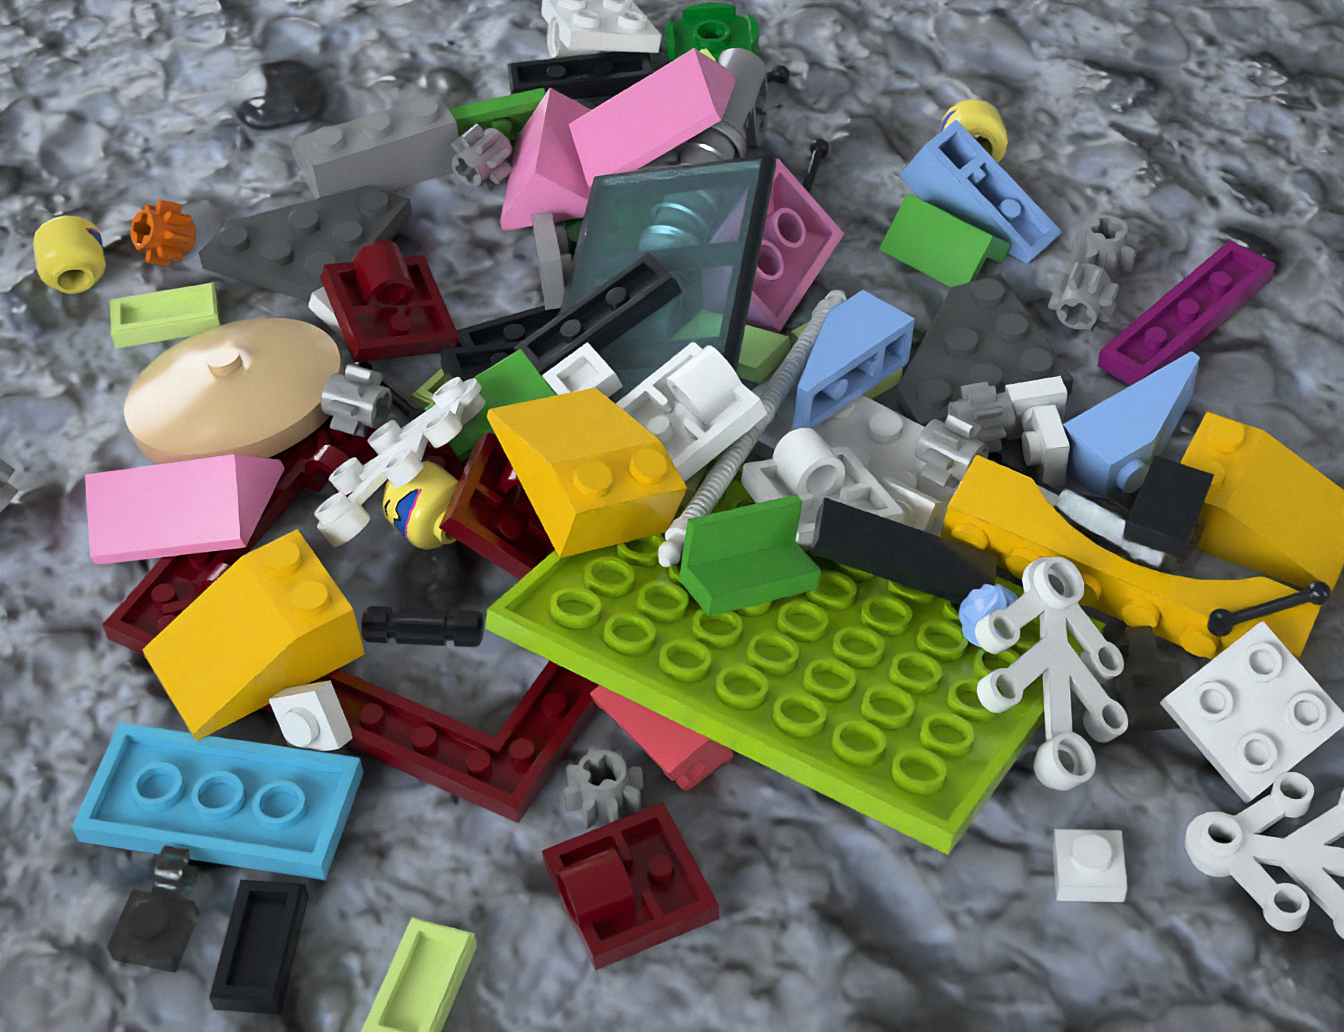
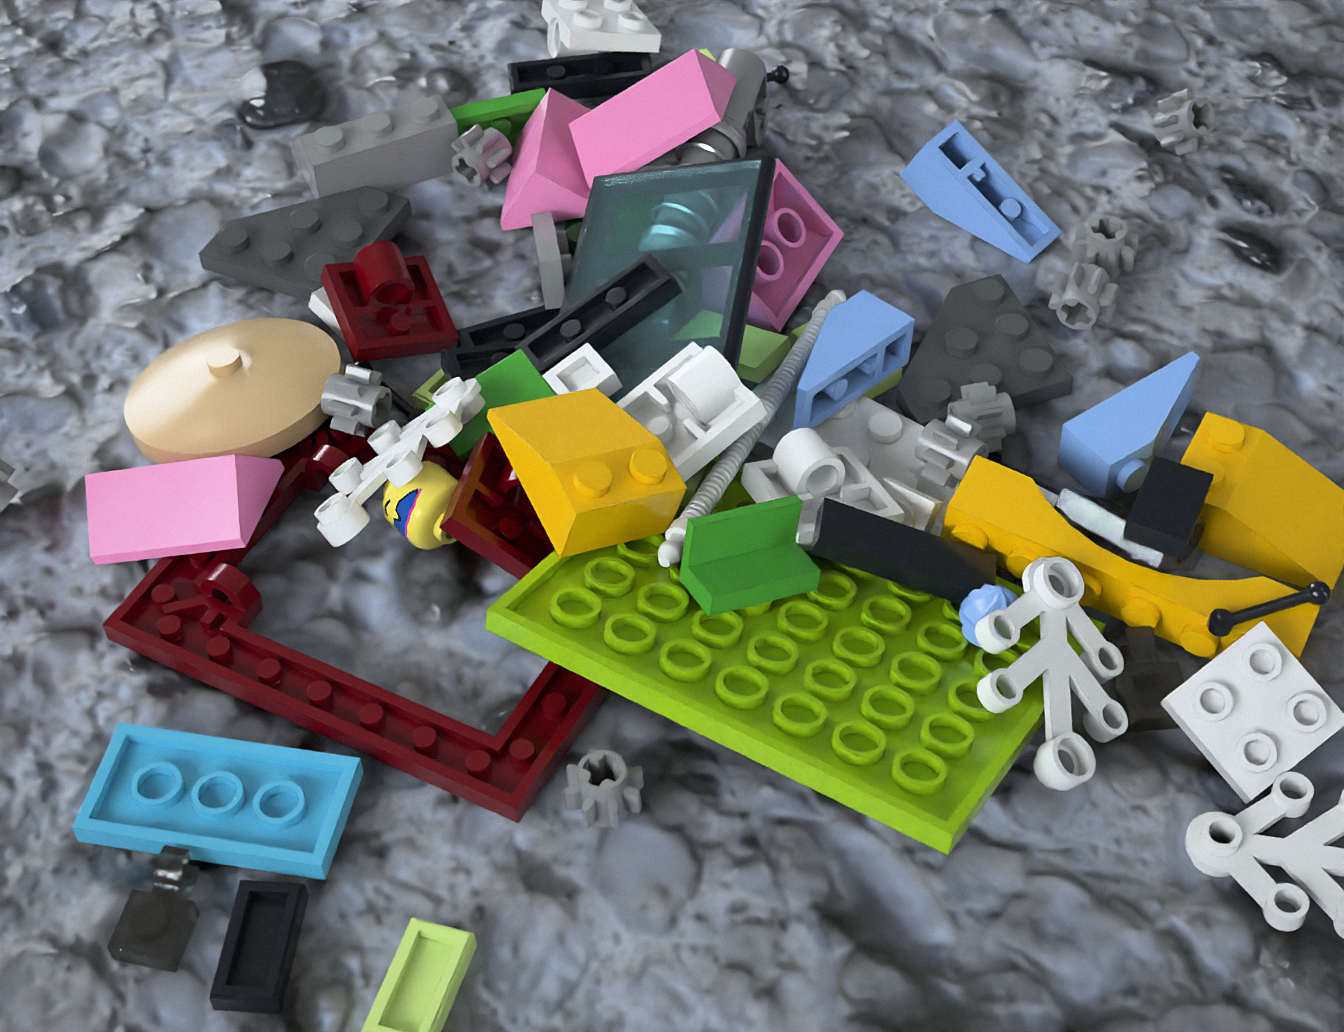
light yellow head [33,215,106,294] -> none
yellowish green tile [110,283,221,349] -> none
orange gear [130,199,196,266] -> none
yellow slope [142,529,365,741] -> none
white plate [269,680,353,752] -> none
black axle [361,606,484,647] -> none
dark red plate [542,802,719,971] -> none
coral hinge [590,685,734,791] -> none
green plate [664,3,759,62] -> none
black hinge [802,138,829,194] -> none
bright green panel [879,193,1012,287] -> none
light yellow head [939,99,1008,163] -> none
white plate [1005,376,1067,440] -> none
white plate [1022,405,1070,487] -> none
white plate [1052,829,1127,902] -> none
magenta plate [1098,240,1275,386] -> none
none -> light grey gear [1152,88,1216,156]

